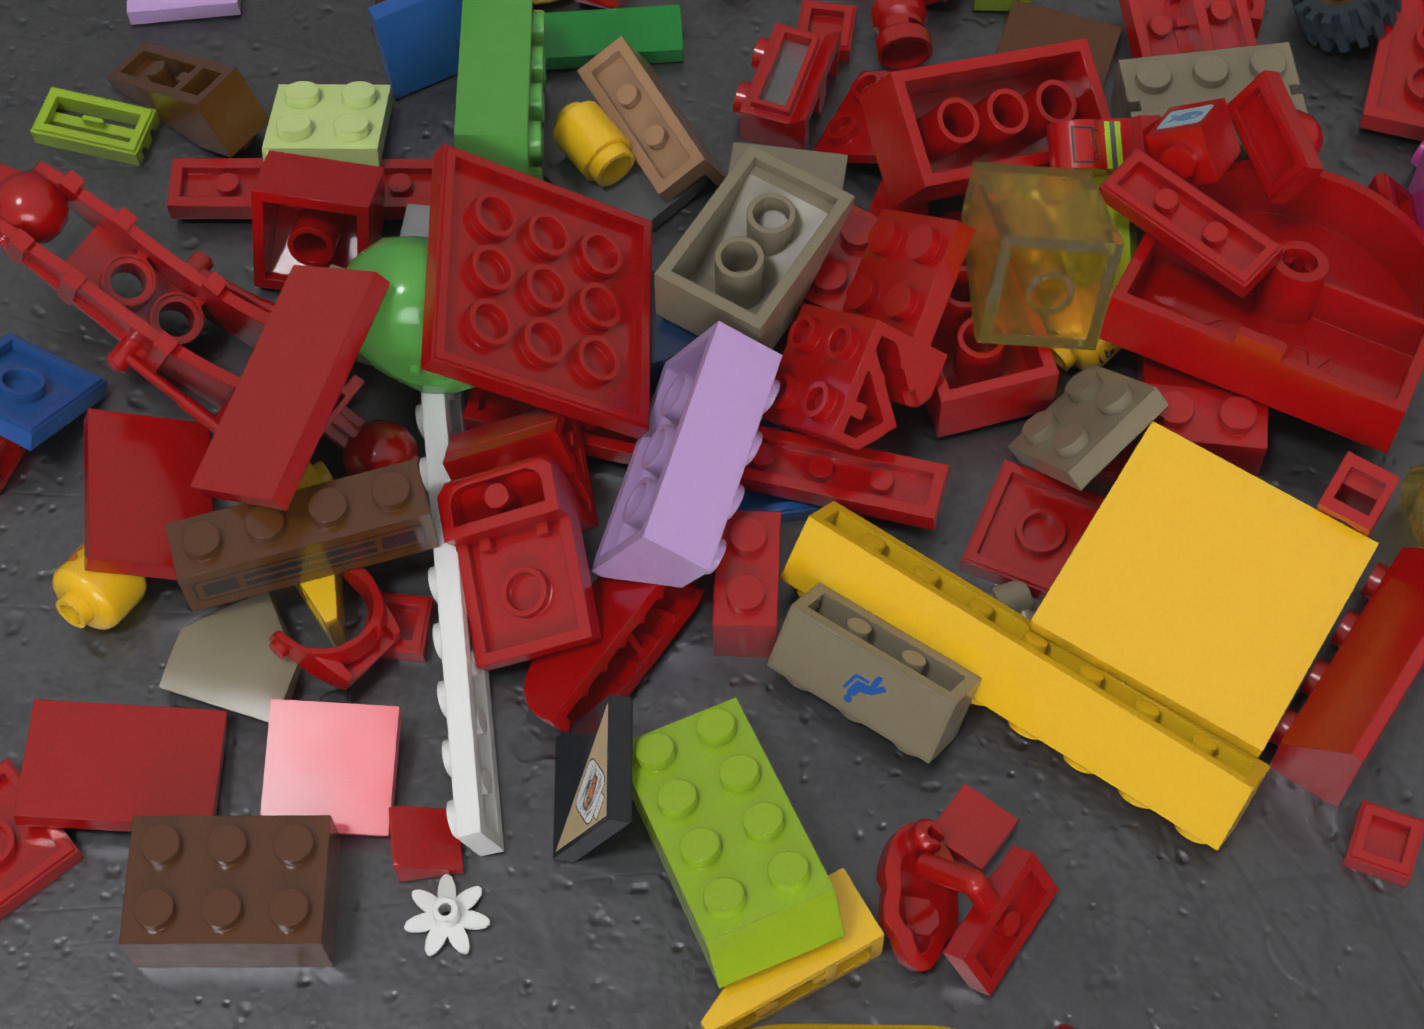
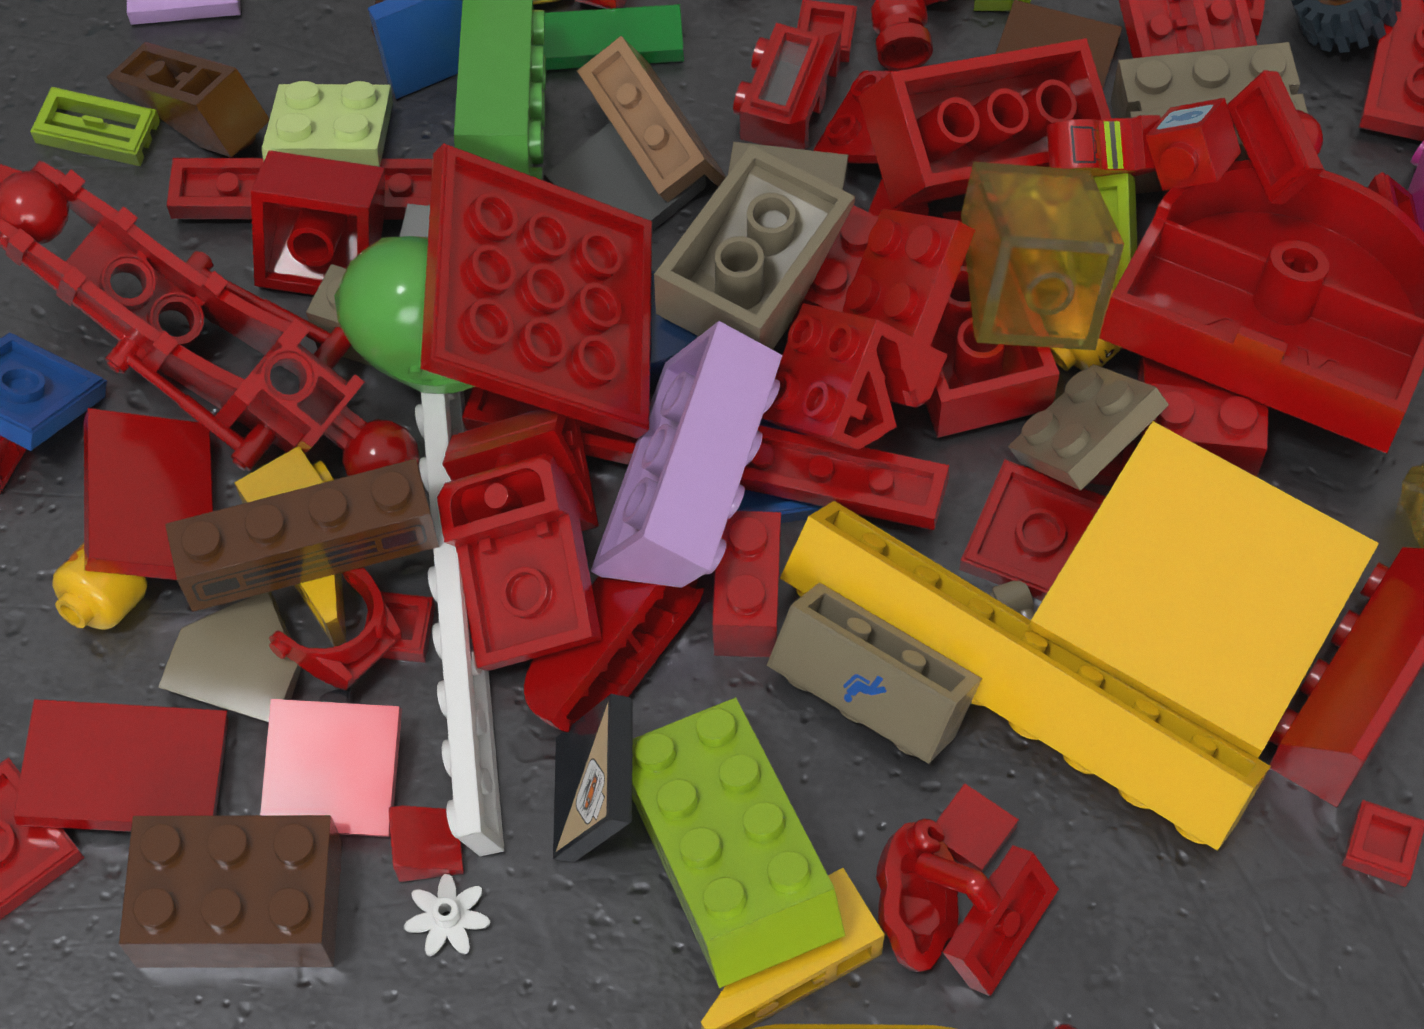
red tile [190,265,390,511] -> none
yellow brick [552,101,635,187] -> none
red tile [1098,148,1284,299] -> none
red leg [1317,451,1400,538] -> none

